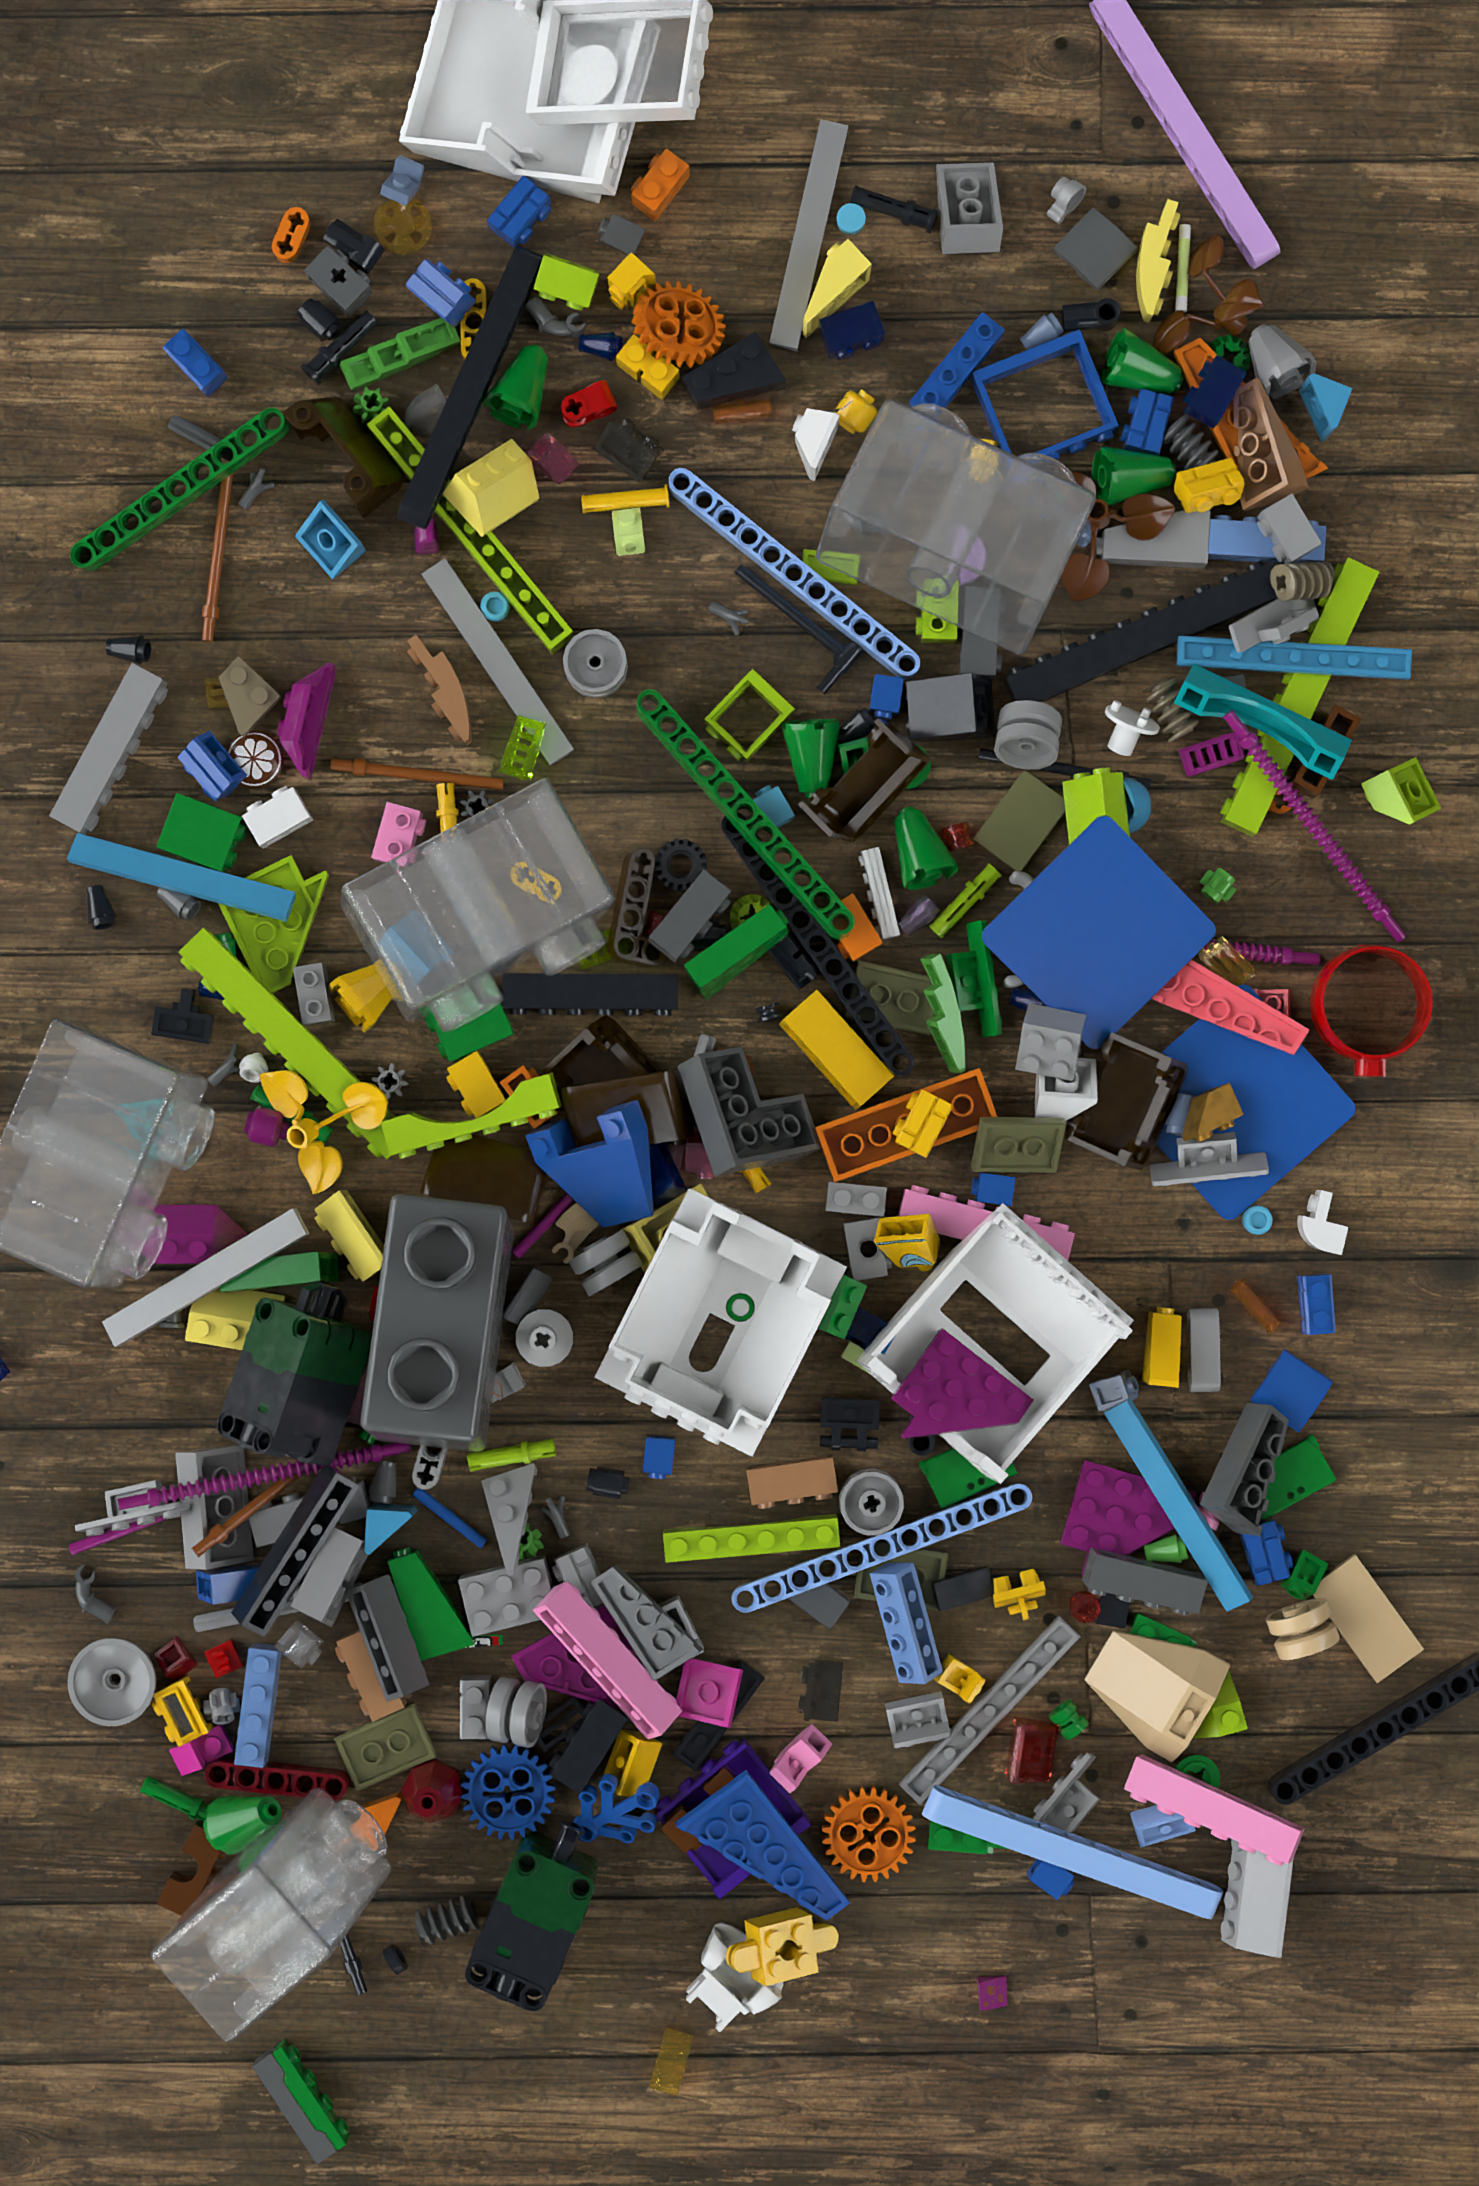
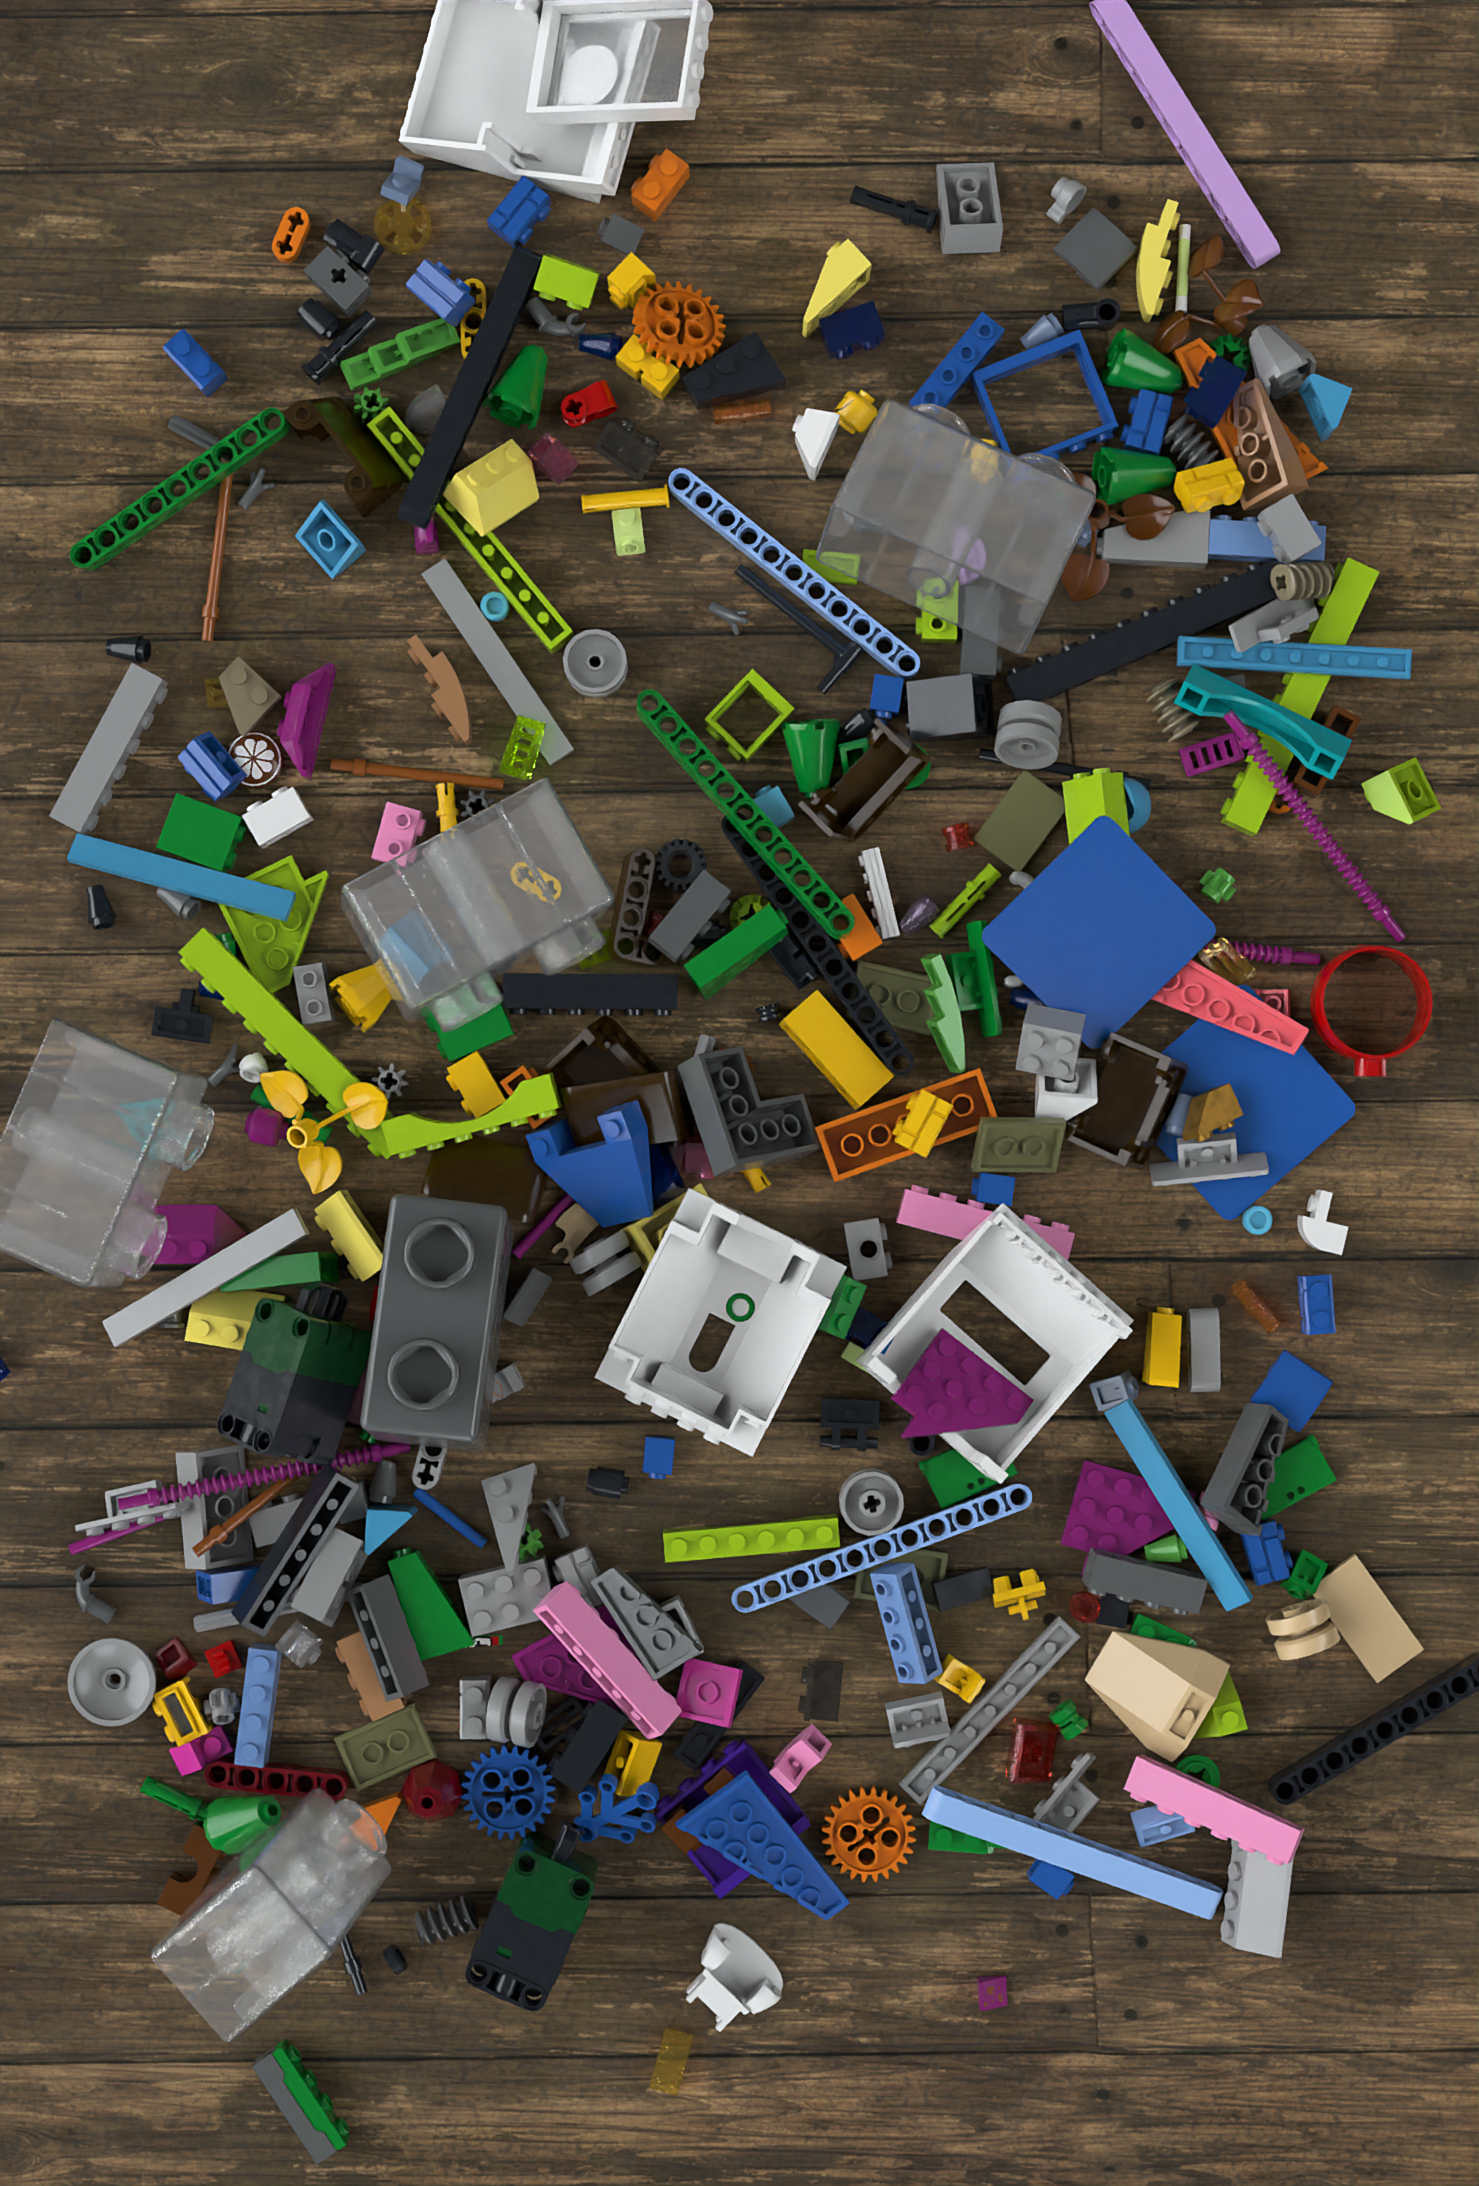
lime pin [467,1438,556,1472] -> none
white piece [516,1309,573,1367] -> none
yellow brick [726,1907,839,1986] -> none
medium nougat brick [746,1455,838,1509] -> none
light grey tile [769,119,849,351] -> none
light grey brick [825,1181,887,1217] -> none
medium azure tile [836,203,866,235] -> none
yellow torso [874,1214,940,1272] -> none
green cone [894,806,959,891] -> none
white piece [1105,700,1160,756] -> none

